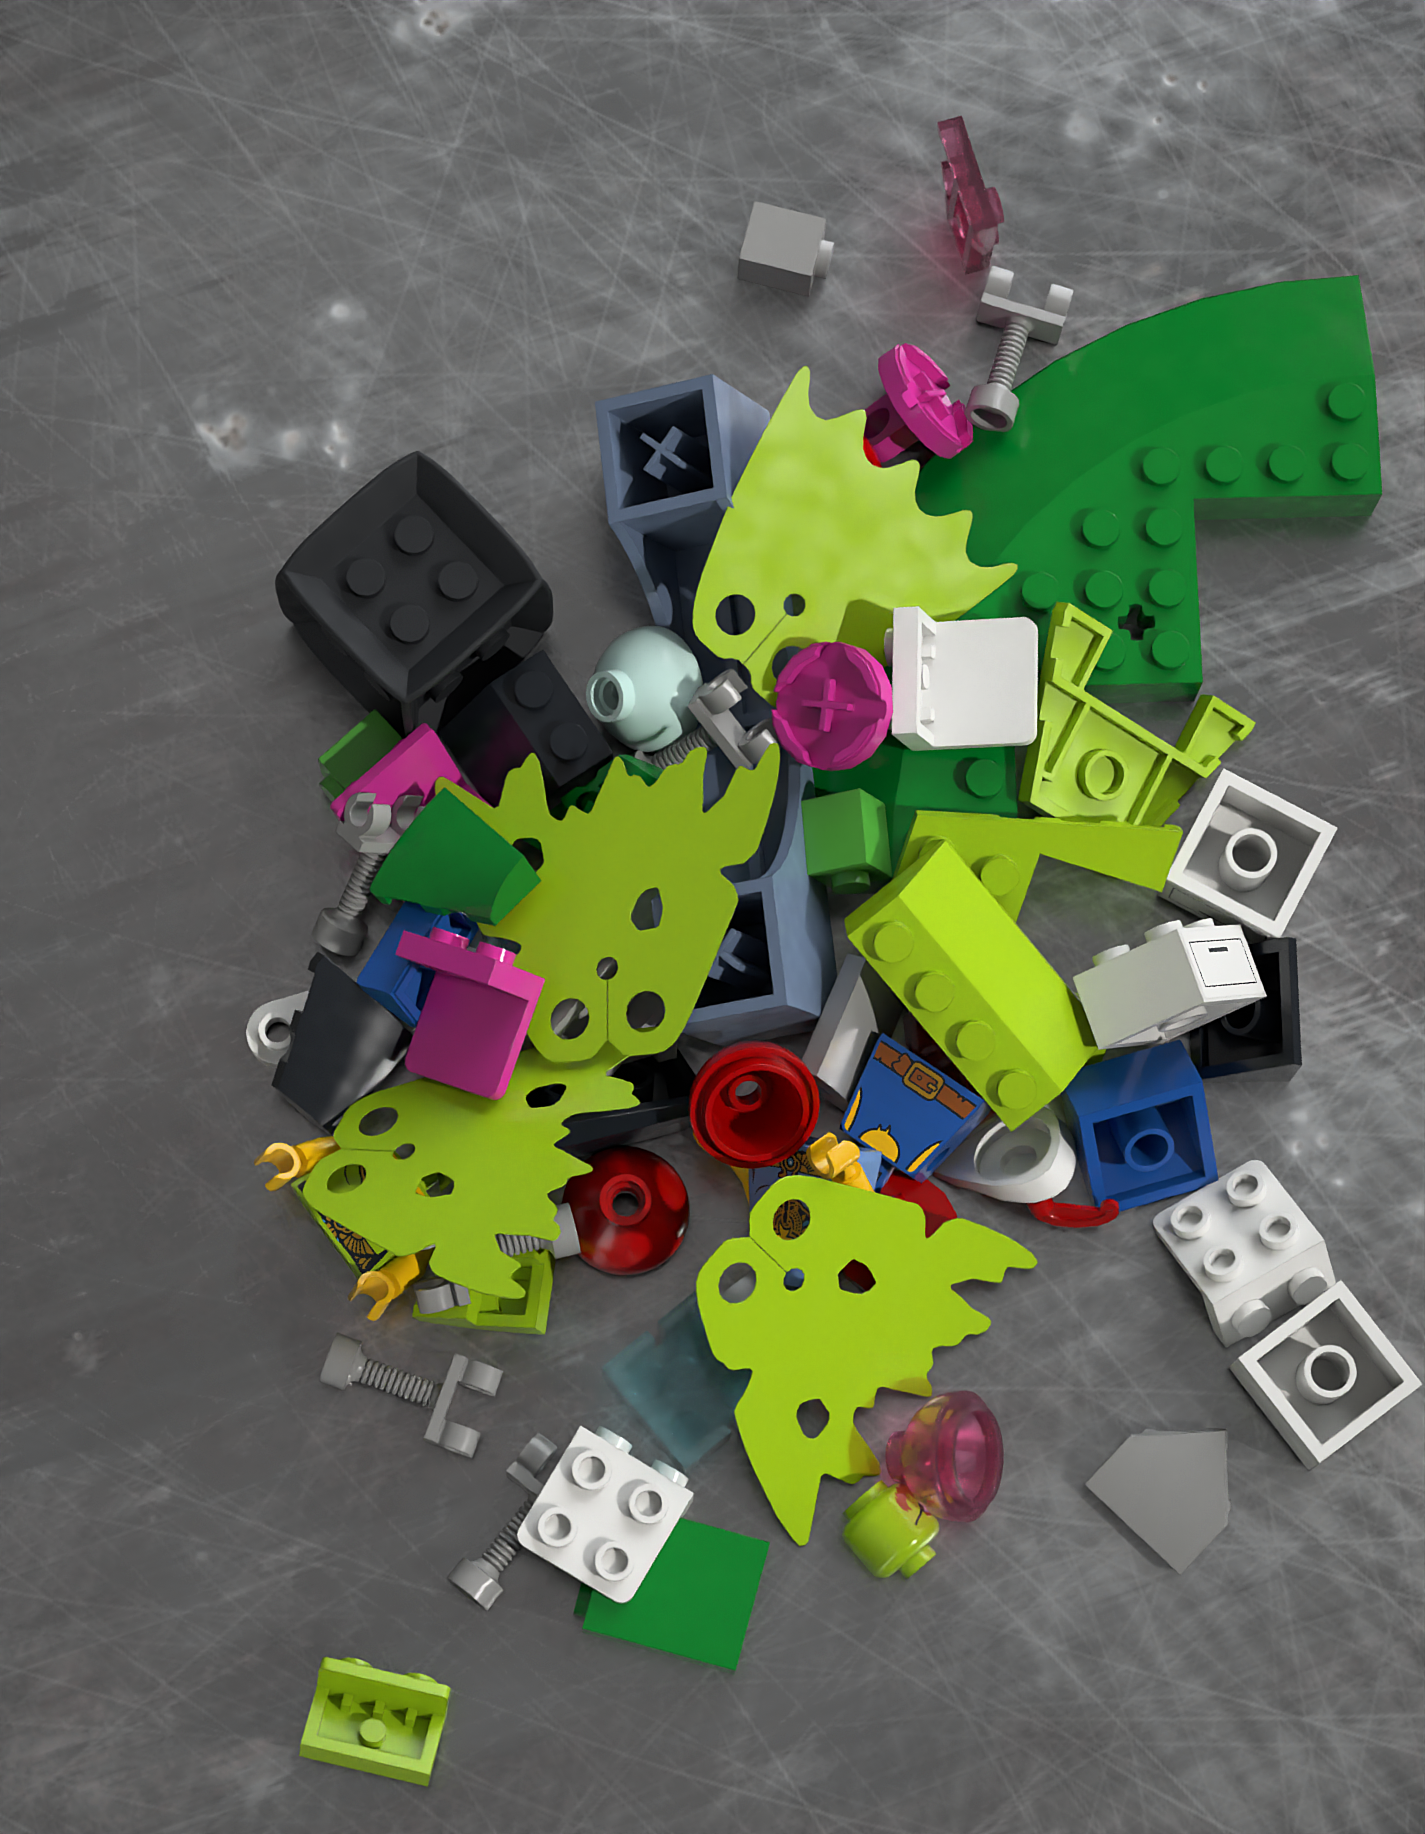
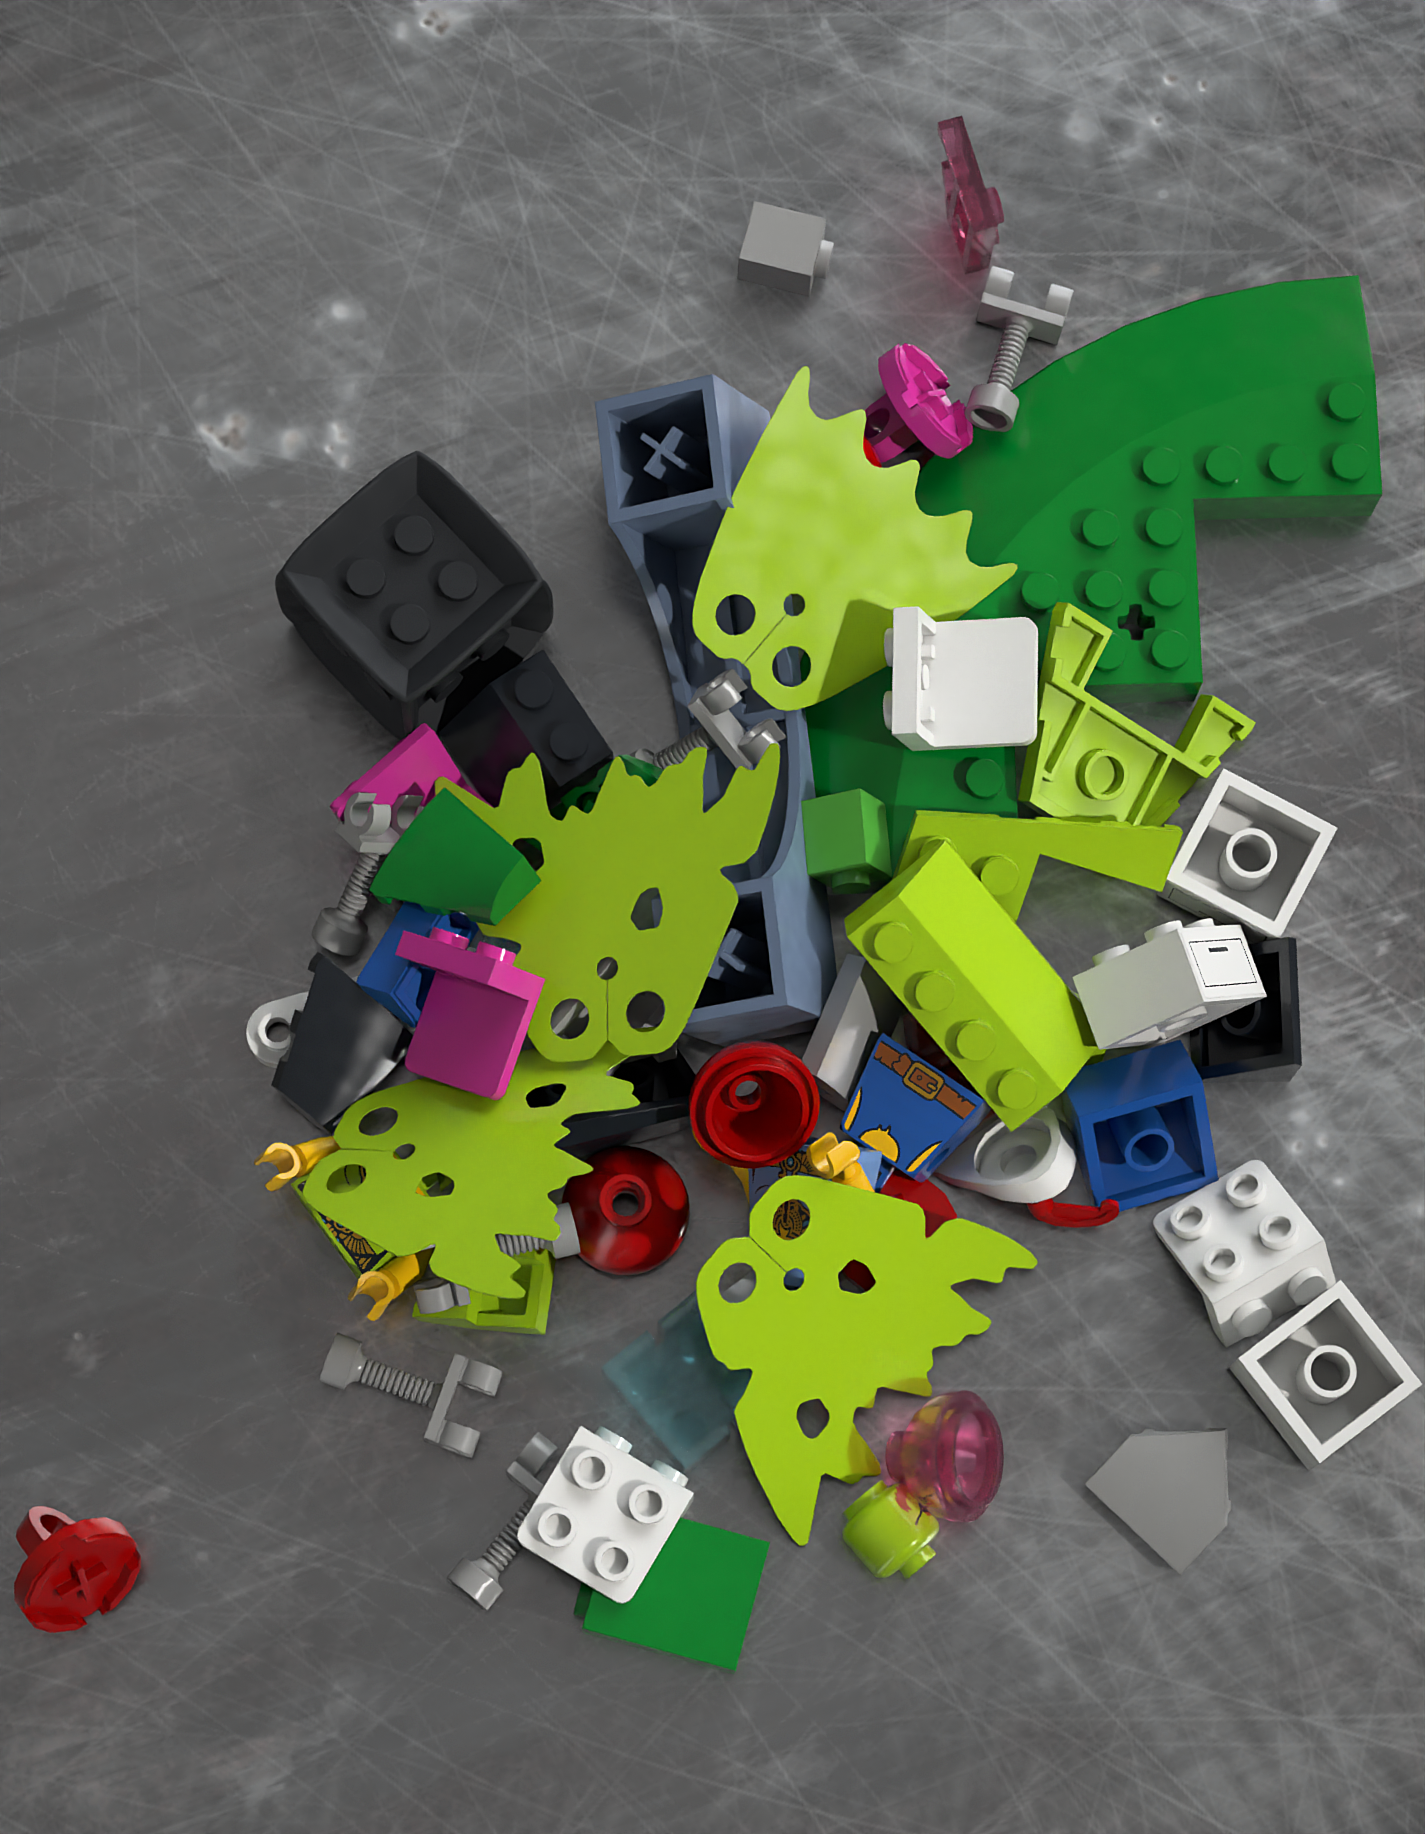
lime bracket [299,1657,451,1787] -> none
bright green brick [318,709,403,802] -> none
light aqua piece [586,625,703,753] -> none
dark pink tile [771,642,893,771] -> none
none -> red tile [14,1506,141,1633]

